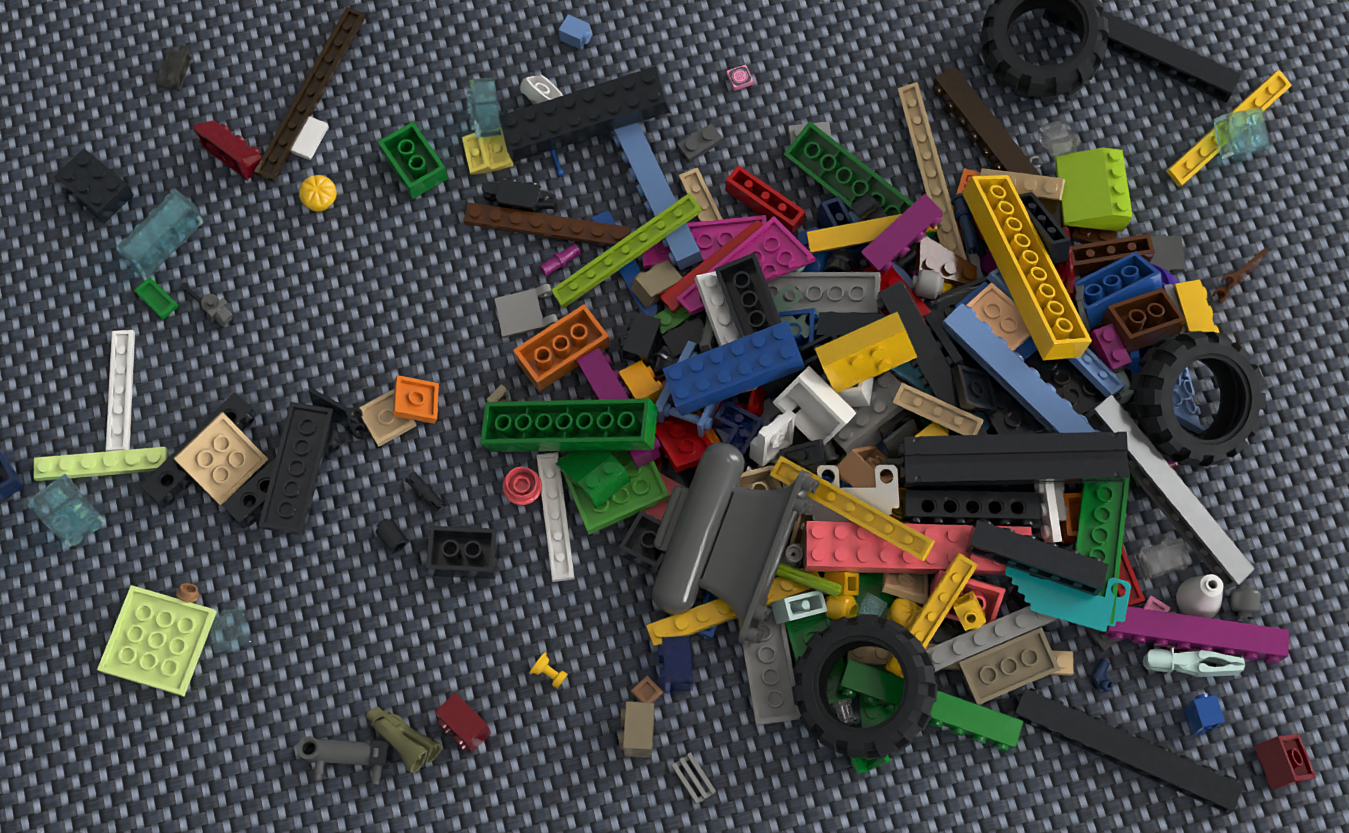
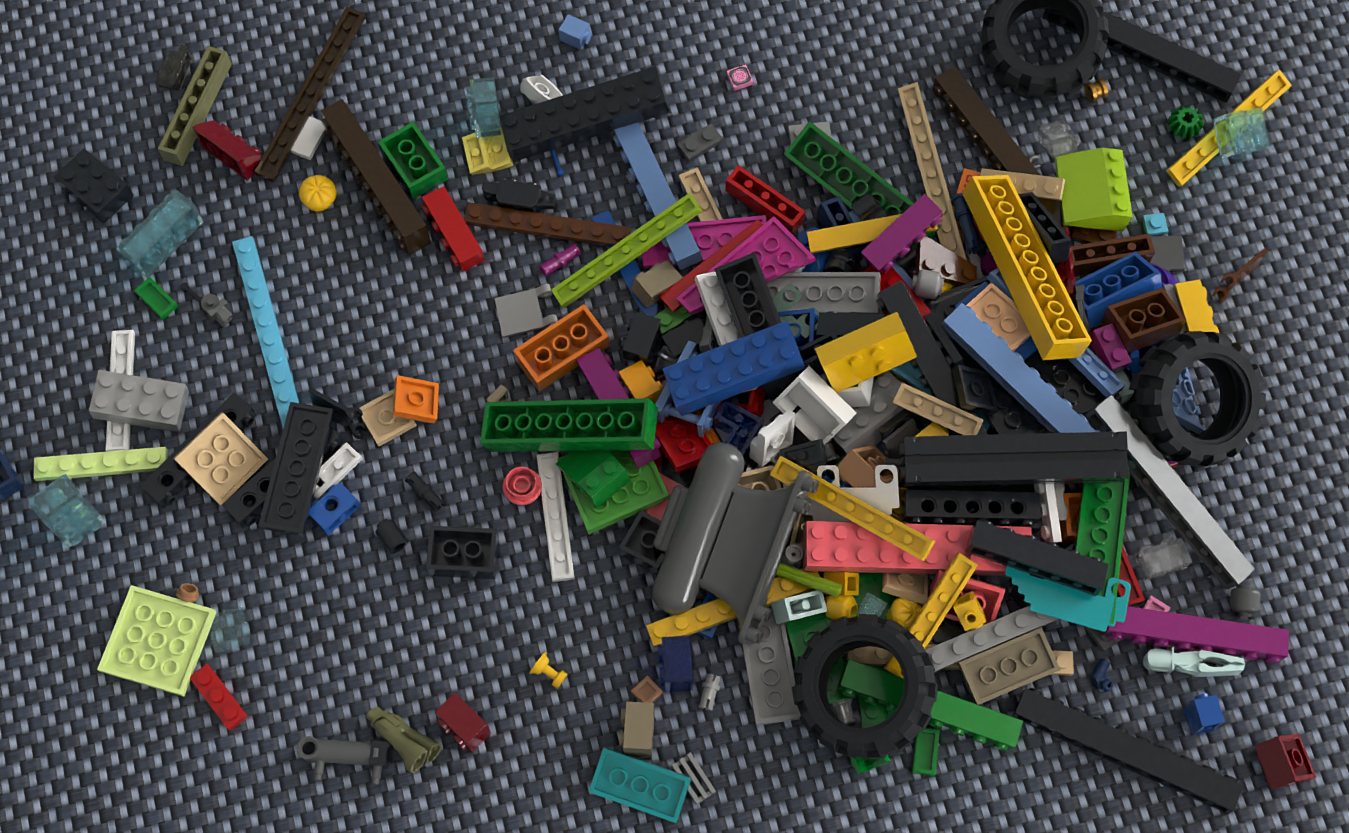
white cone [1176,574,1223,618] -> none
none -> light grey brick [89,370,189,433]
none -> olive brick [158,46,232,166]
none -> red plate [190,663,248,731]
none -> medium azure plate [232,236,299,428]
none -> blue brick [309,482,361,536]
none -> white plate [314,442,363,500]
none -> dark brown brick [321,99,431,256]
none -> red brick [421,186,485,272]
none -> teal plate [589,747,692,823]
none -> light grey pin [698,674,721,711]
none -> green tile [912,728,940,777]
none -> pearl gold wheel [1084,78,1108,103]
none -> medium azure plate [1142,213,1168,236]
none -> green gear [1168,105,1204,141]

